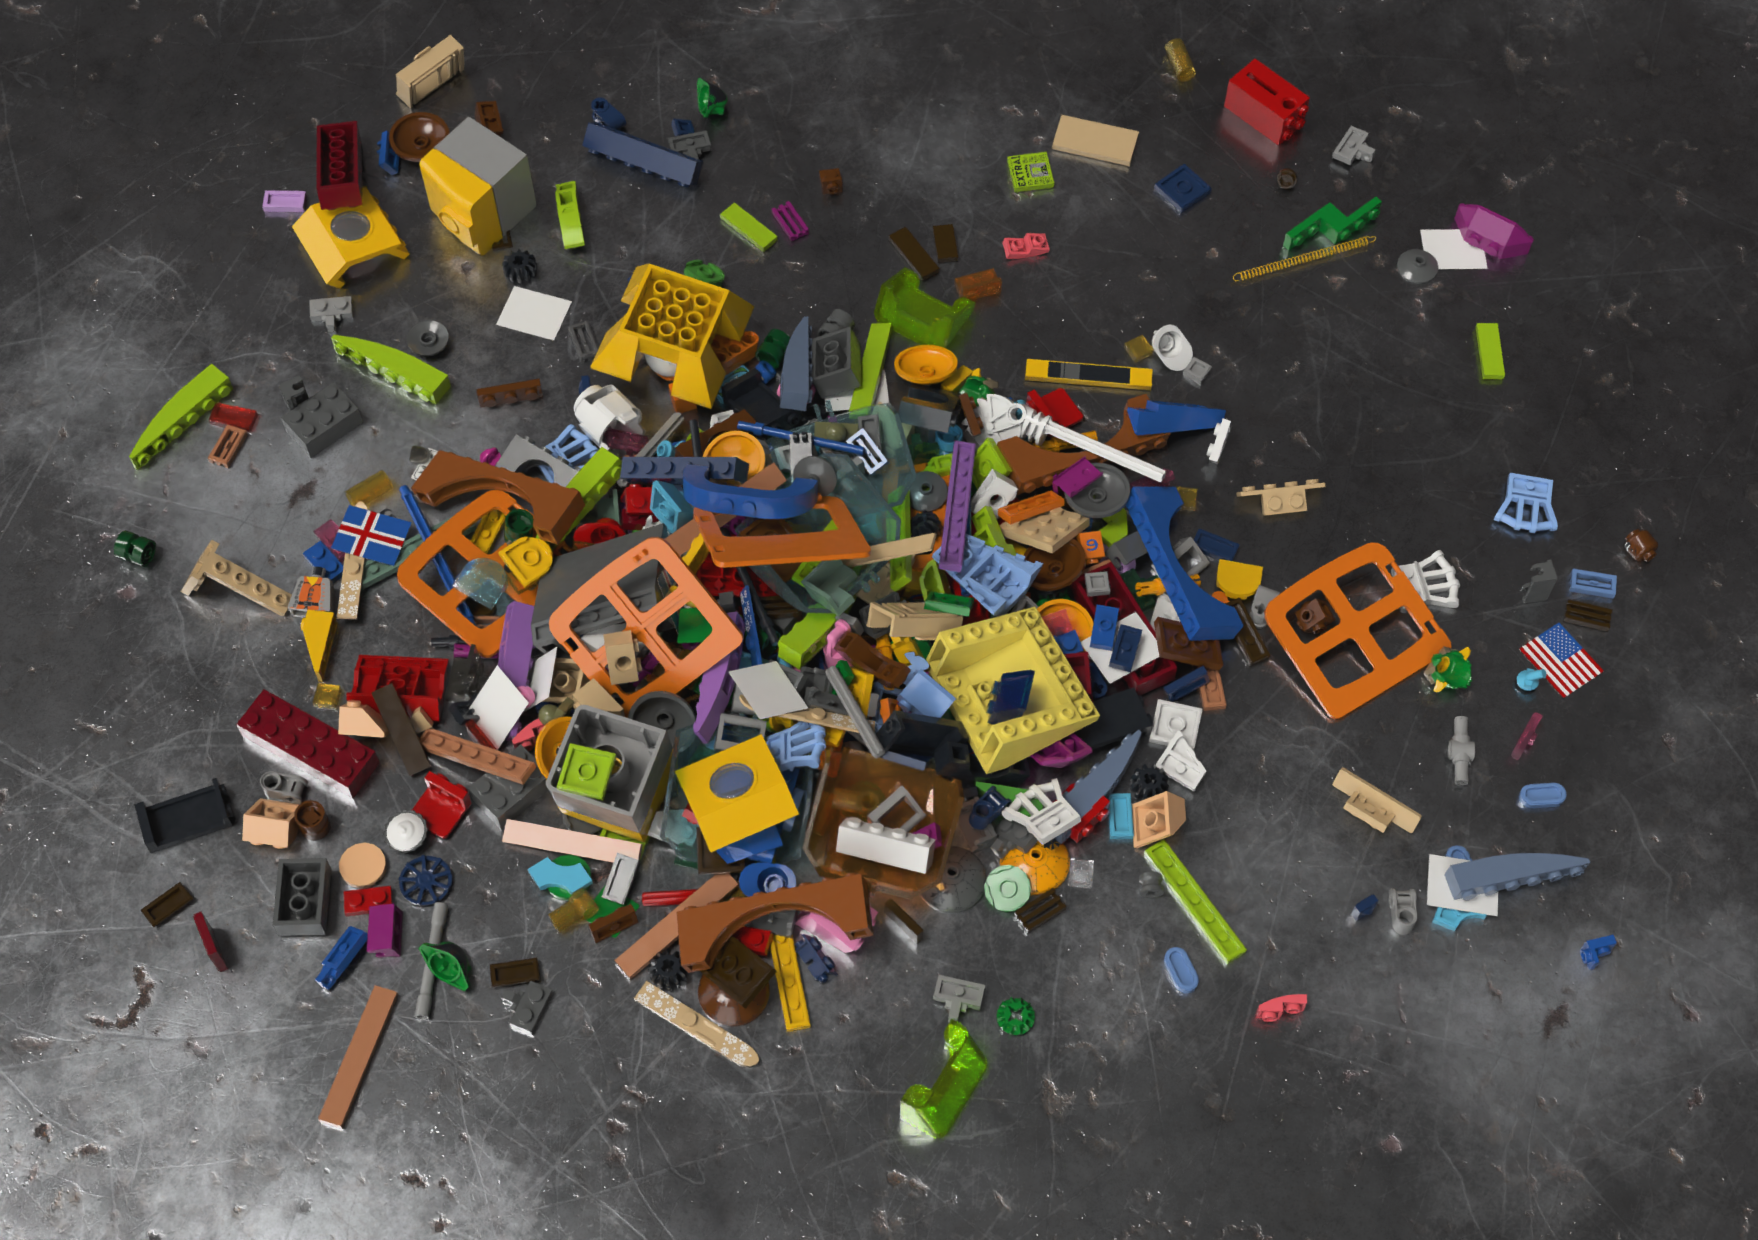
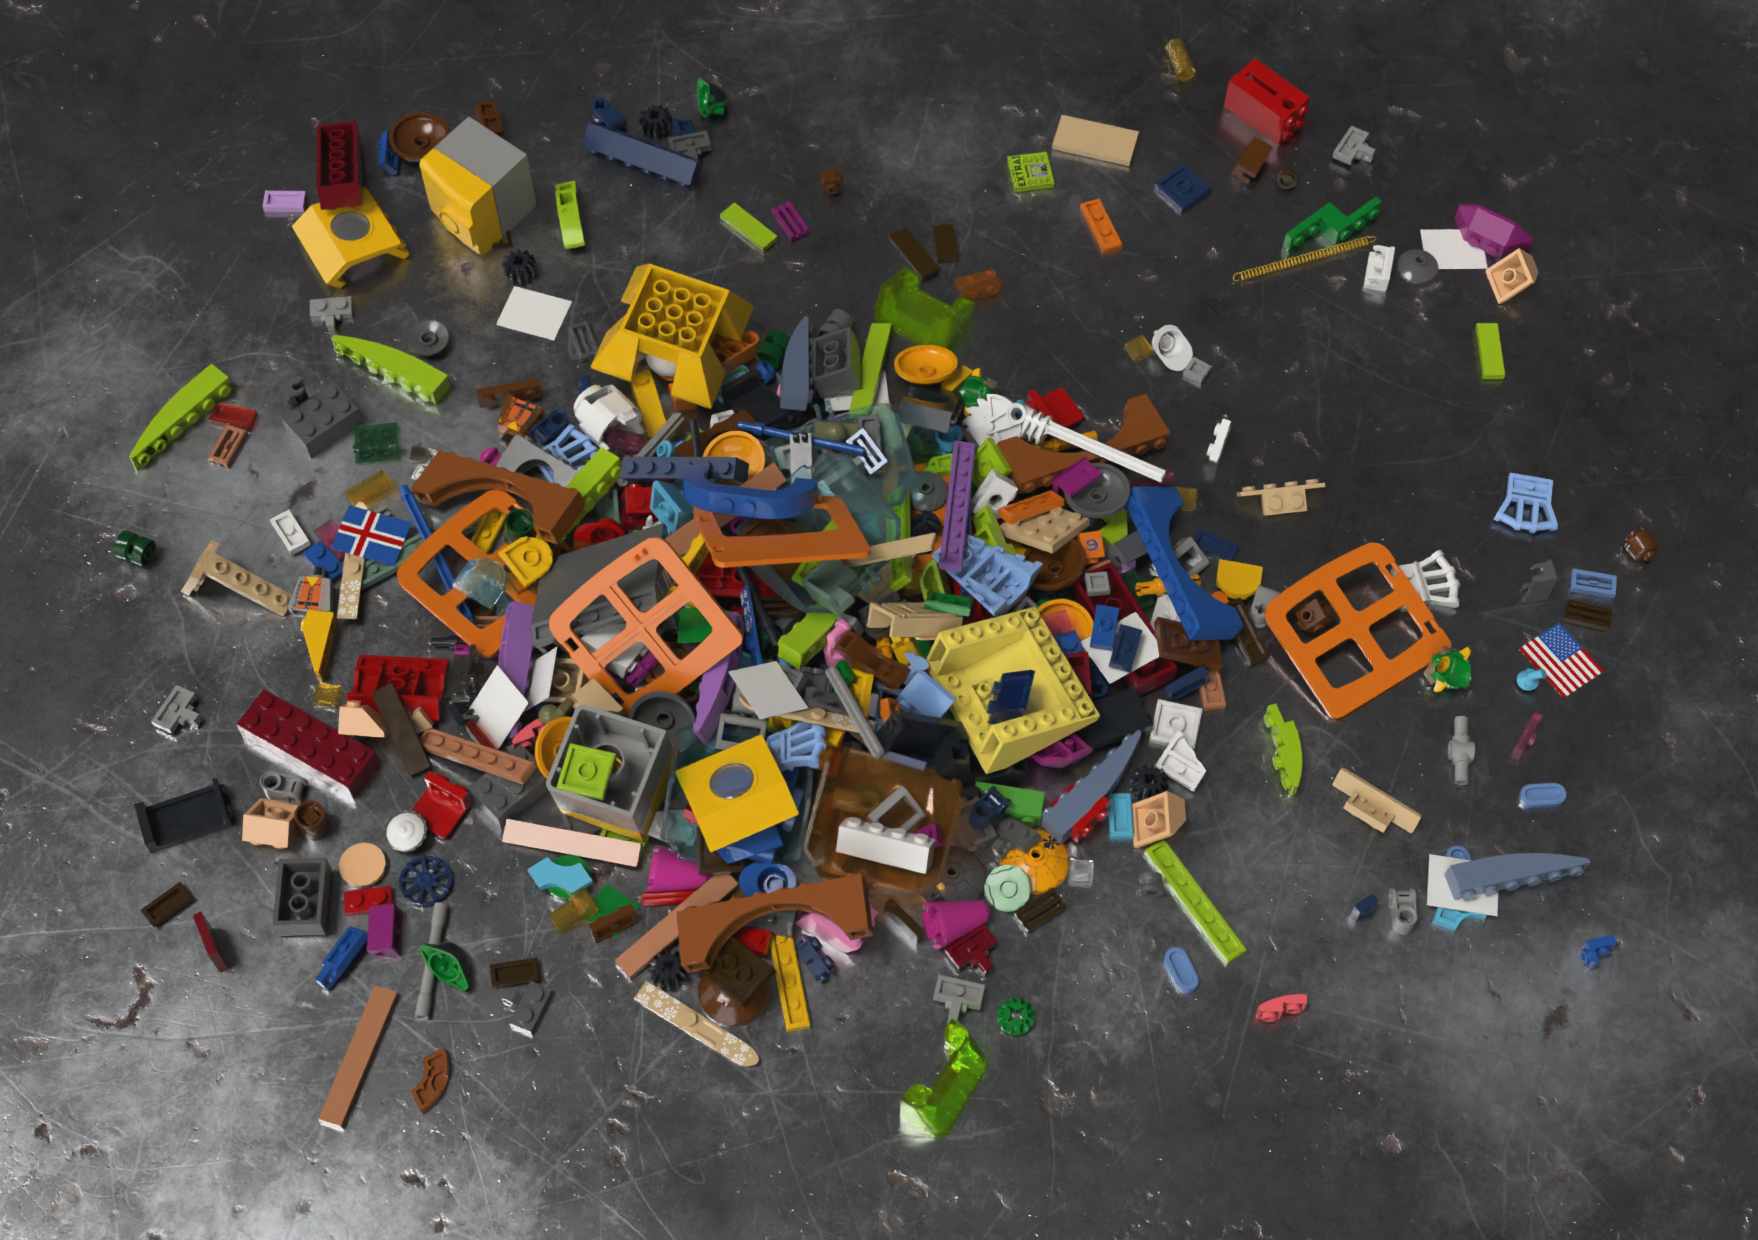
tan piece [396,35,464,109] -> none
bright pink plate [517,686,535,708] -> none
tile [602,853,640,905] -> none
tan brick [603,630,642,685] -> none
bright green tile [683,260,725,287] -> none
dark grey piece [717,591,739,614] -> none
dark grey dish [793,456,837,496] -> none
reddish brown plate [959,393,984,437] -> none
white plate [1001,778,1081,845] -> none
coral slope [1002,233,1050,259] -> none
tile [1025,359,1153,391] -> none
blue wedge [1127,400,1226,435] -> none
none -> light grey hinge [151,685,203,734]
none -> white plate [270,510,311,555]
none -> clear green hinge [352,422,398,464]
none -> dark orange tile [410,1048,450,1114]
none -> torso [497,395,545,447]
none -> dark blue piece [529,409,570,446]
none -> yellow slope [630,369,666,439]
none -> black gear [638,104,672,138]
none -> dark pink cone [647,845,712,892]
none -> dark pink cone [922,900,990,949]
none -> dark red hinge [945,923,998,975]
none -> orange tile [1080,198,1123,254]
none -> reddish brown hinge [1231,136,1273,182]
none -> lime slope [1264,703,1302,797]
none -> white hinge [1363,245,1395,292]
none -> light nougat slope [1485,248,1539,305]

